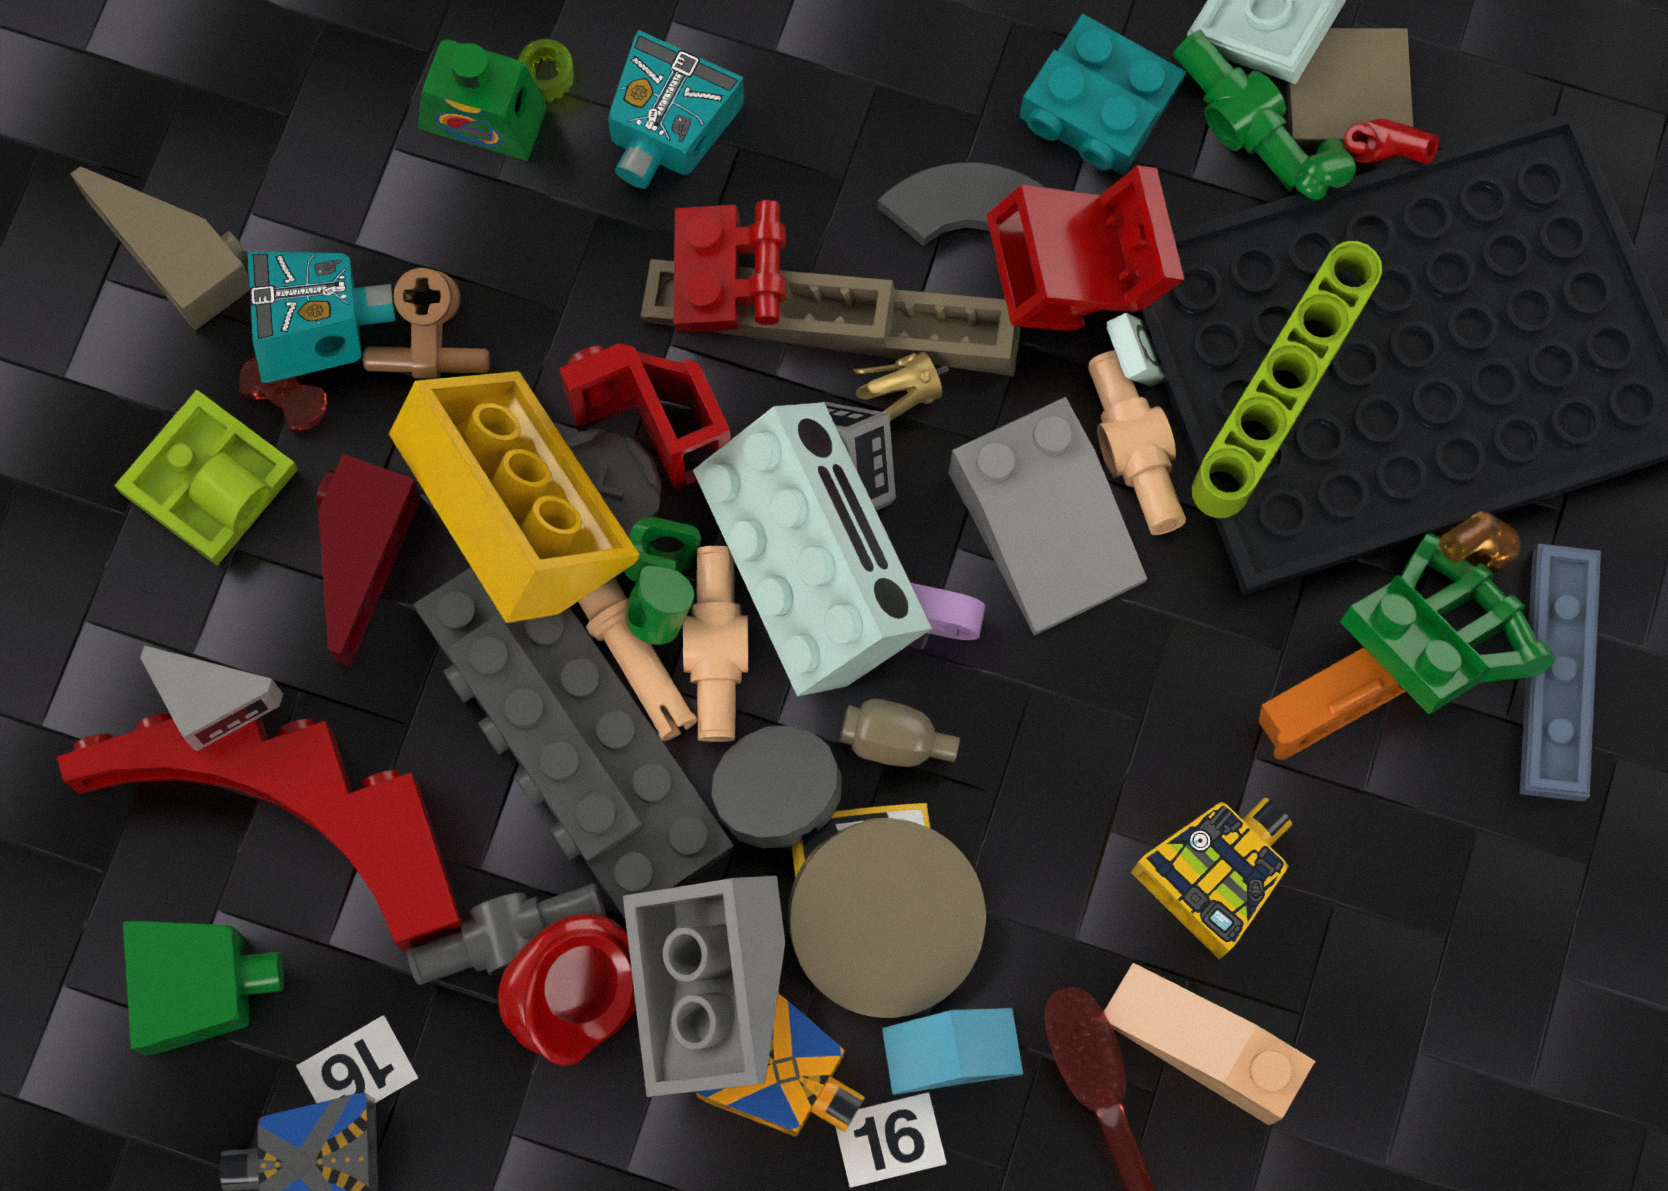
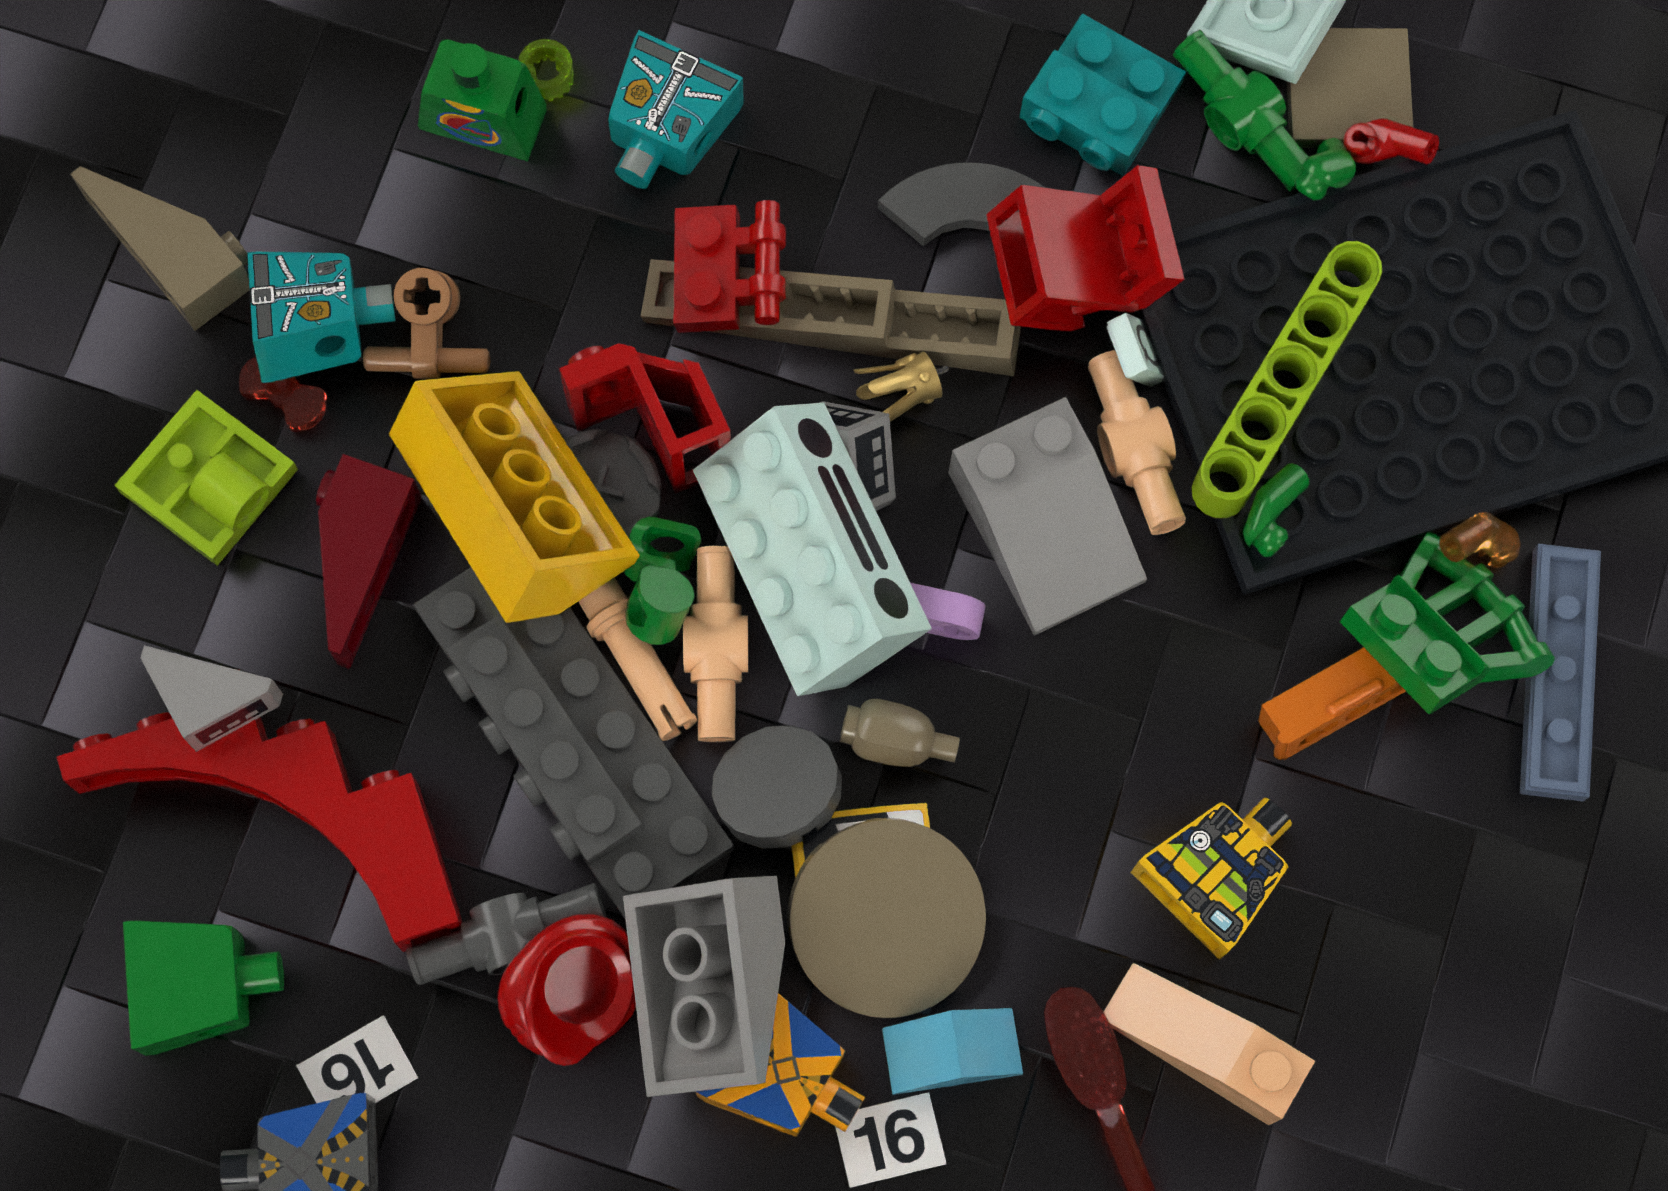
none -> green arm [1243,463,1309,557]

